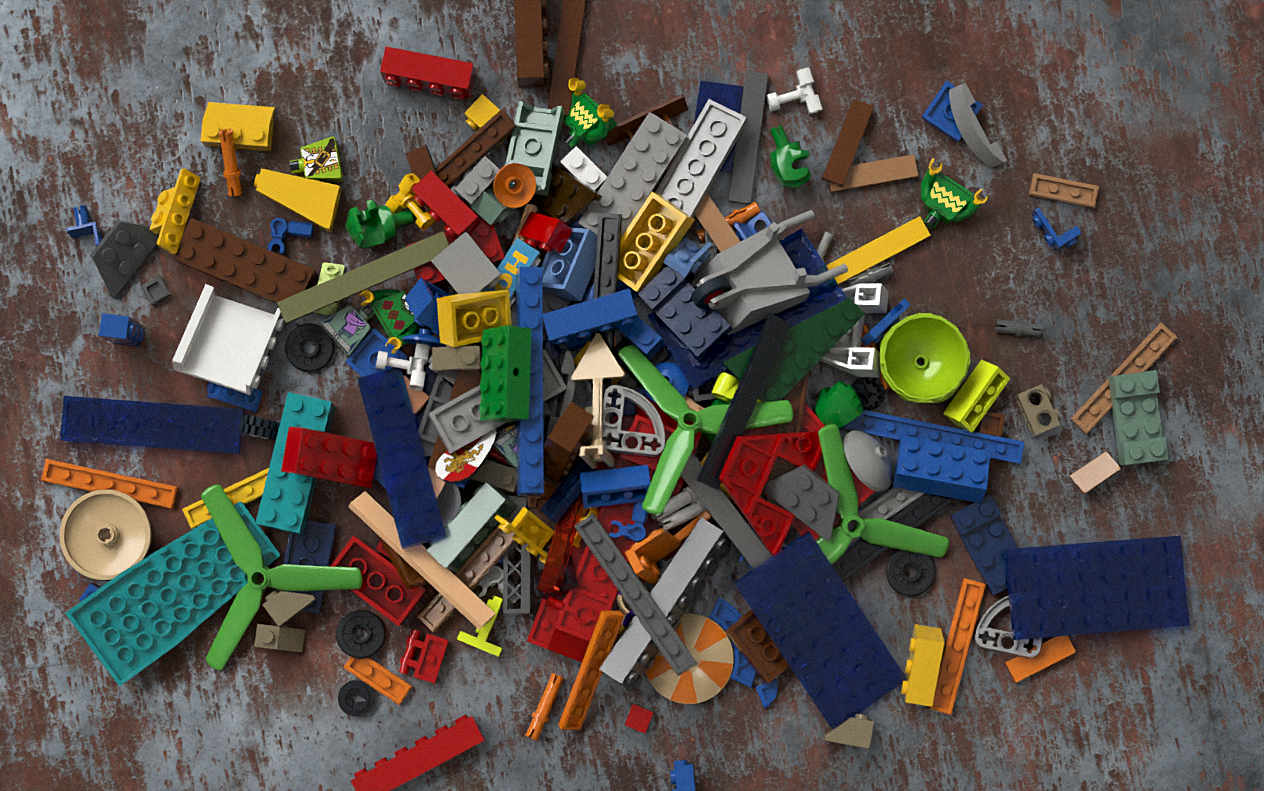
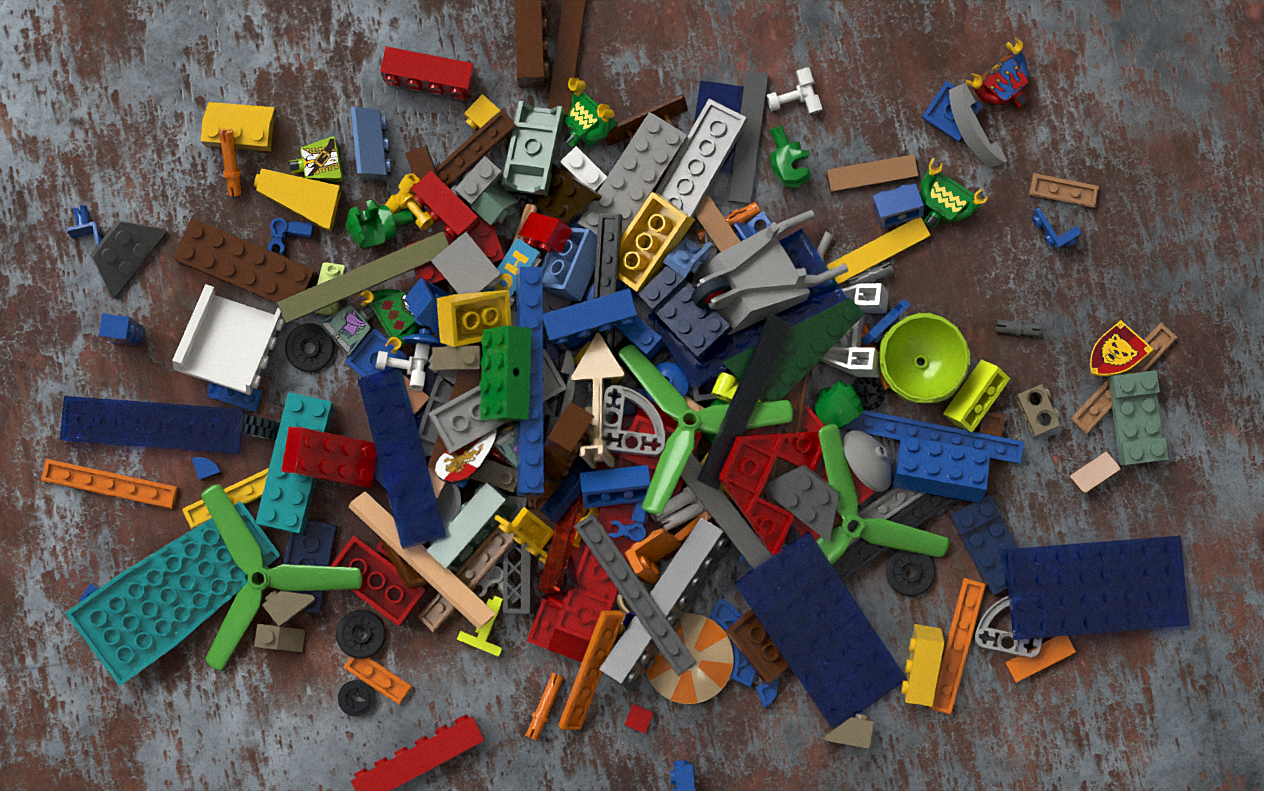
tan dish [59,490,152,580] -> none
dark grey tile [140,275,172,306] -> none
yellow bracket [149,168,200,254] -> none
red plate [399,629,449,684] -> none
orange dish [493,163,536,208] -> none
reddish brown tile [822,99,874,187] -> none
none -> blue tile [192,457,221,480]
none -> medium blue slope [351,107,392,182]
none -> blue brick [873,184,924,229]
none -> torso [965,38,1029,109]
none -> shield [1090,320,1154,376]

